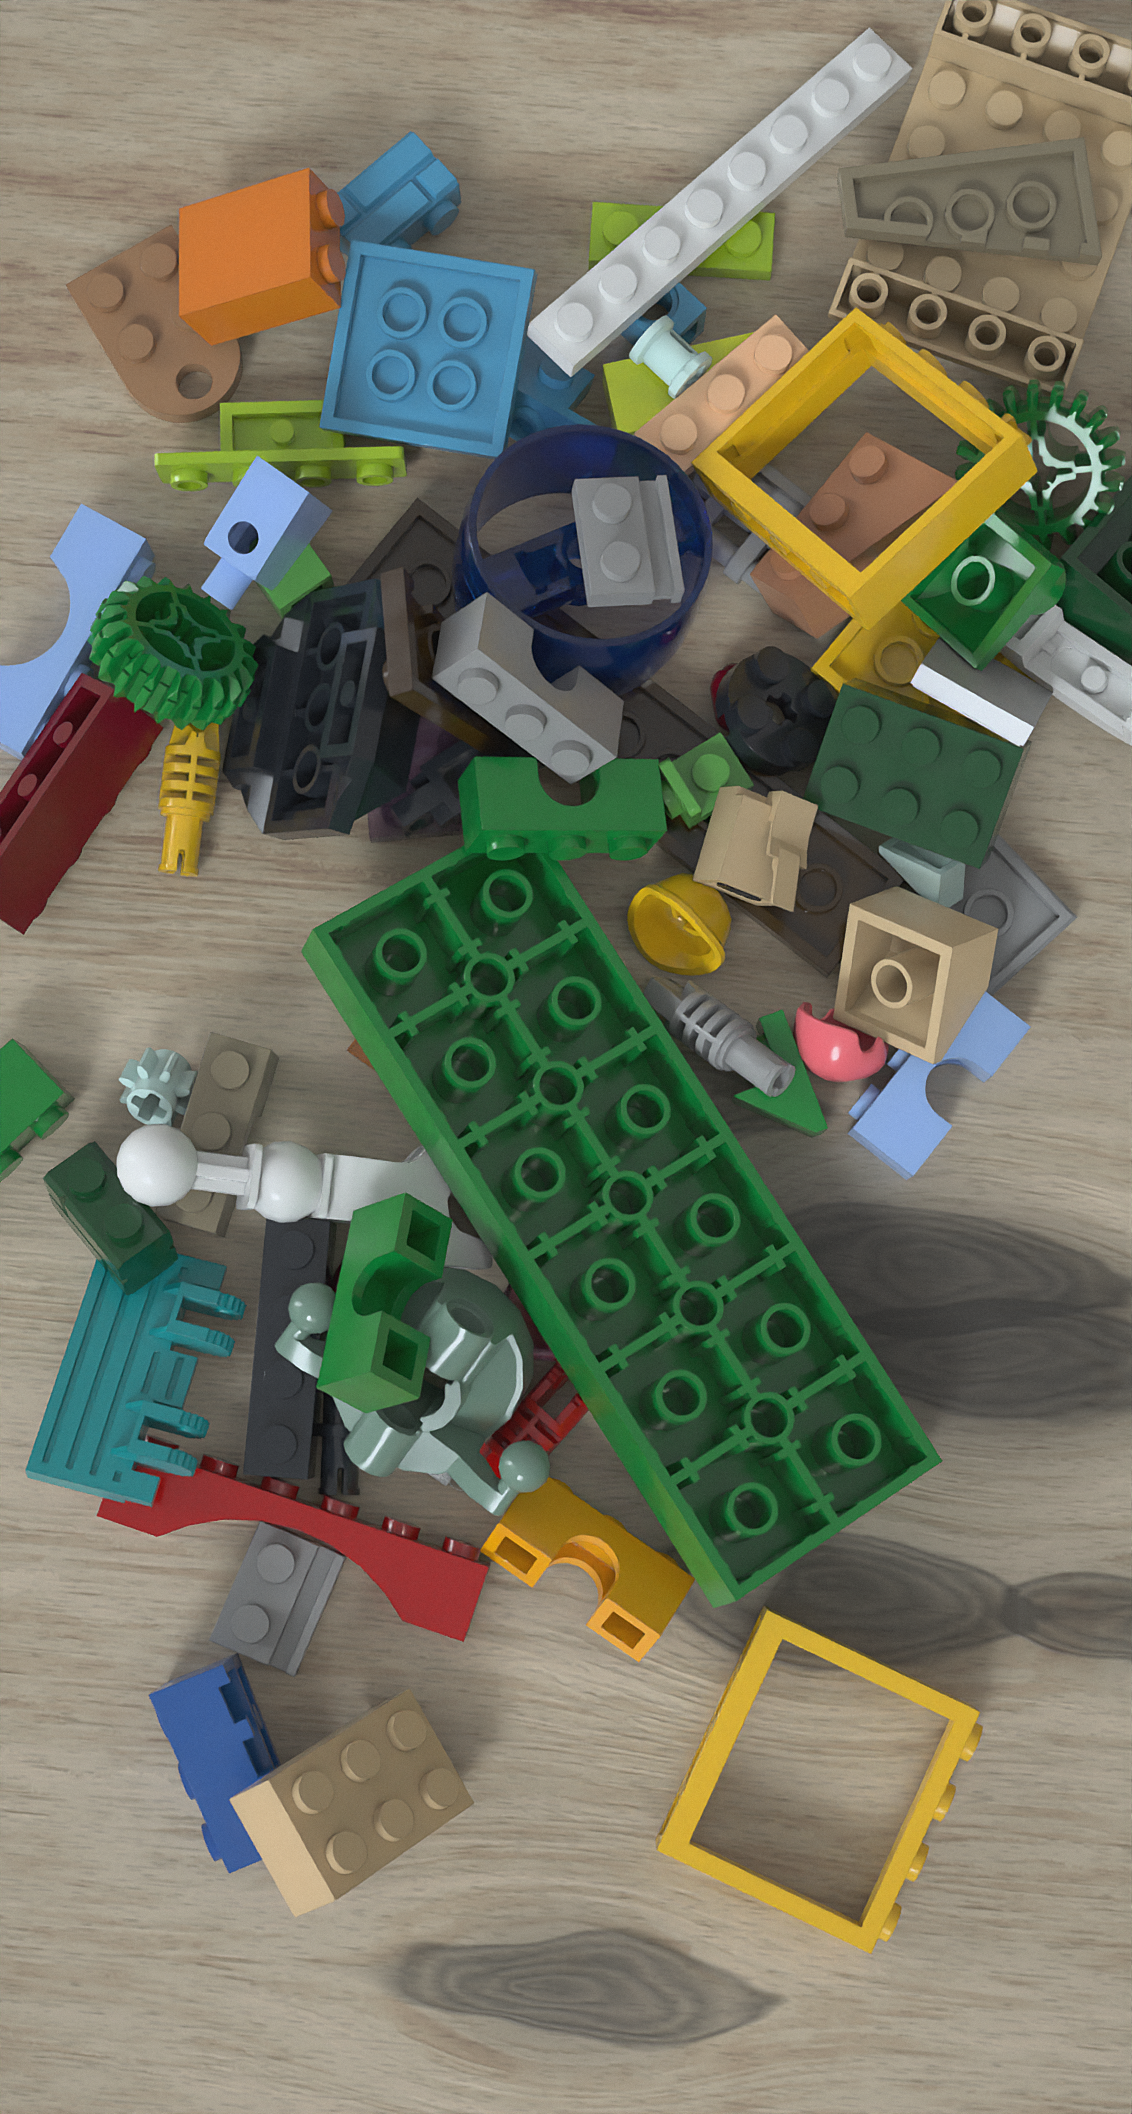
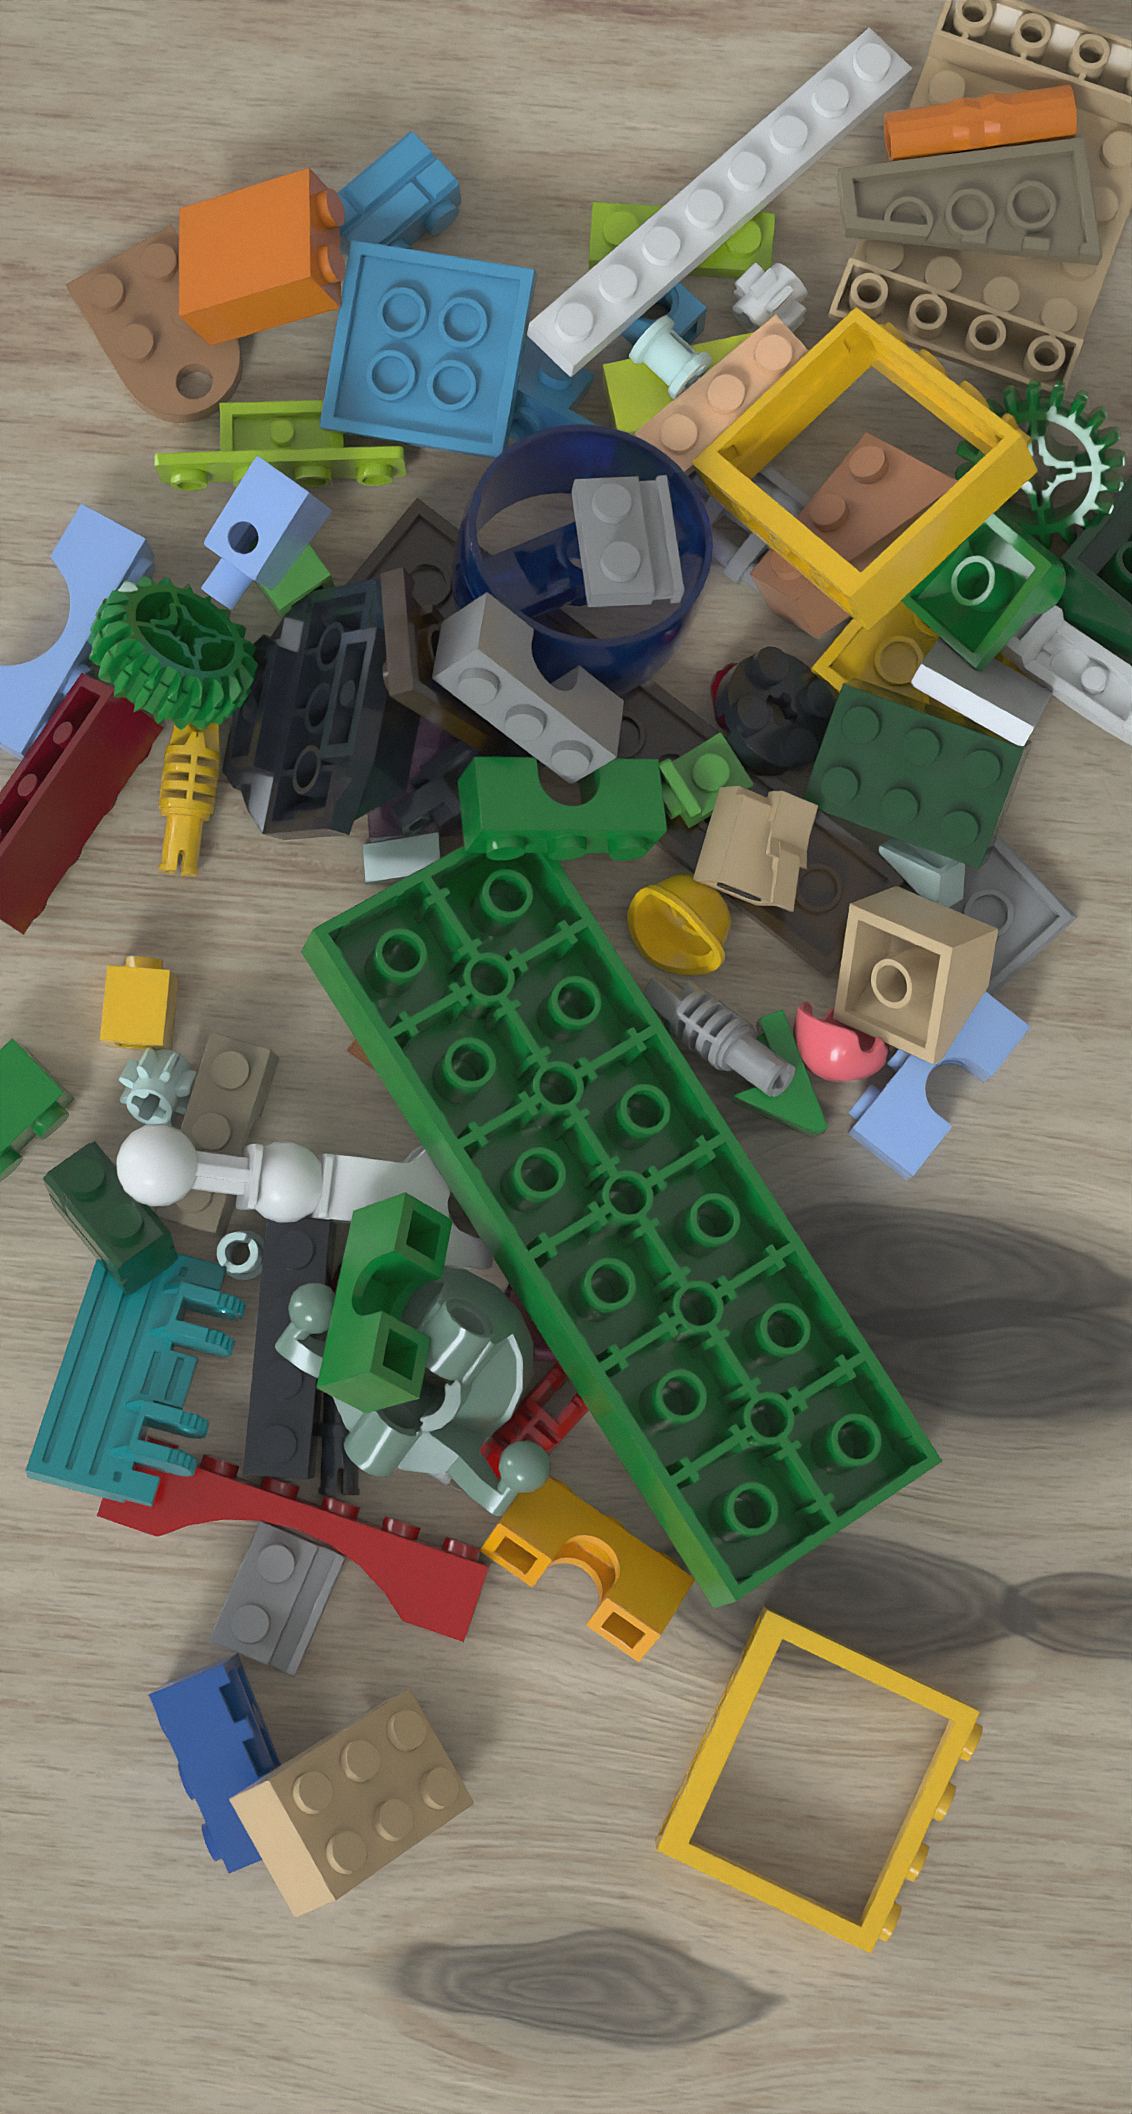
none -> yellow brick [100,956,179,1051]
none -> light aqua pin [217,1230,264,1281]
none -> light aqua piece [363,832,442,884]
none -> white gear [732,262,808,333]
none -> orange axle [884,85,1077,162]

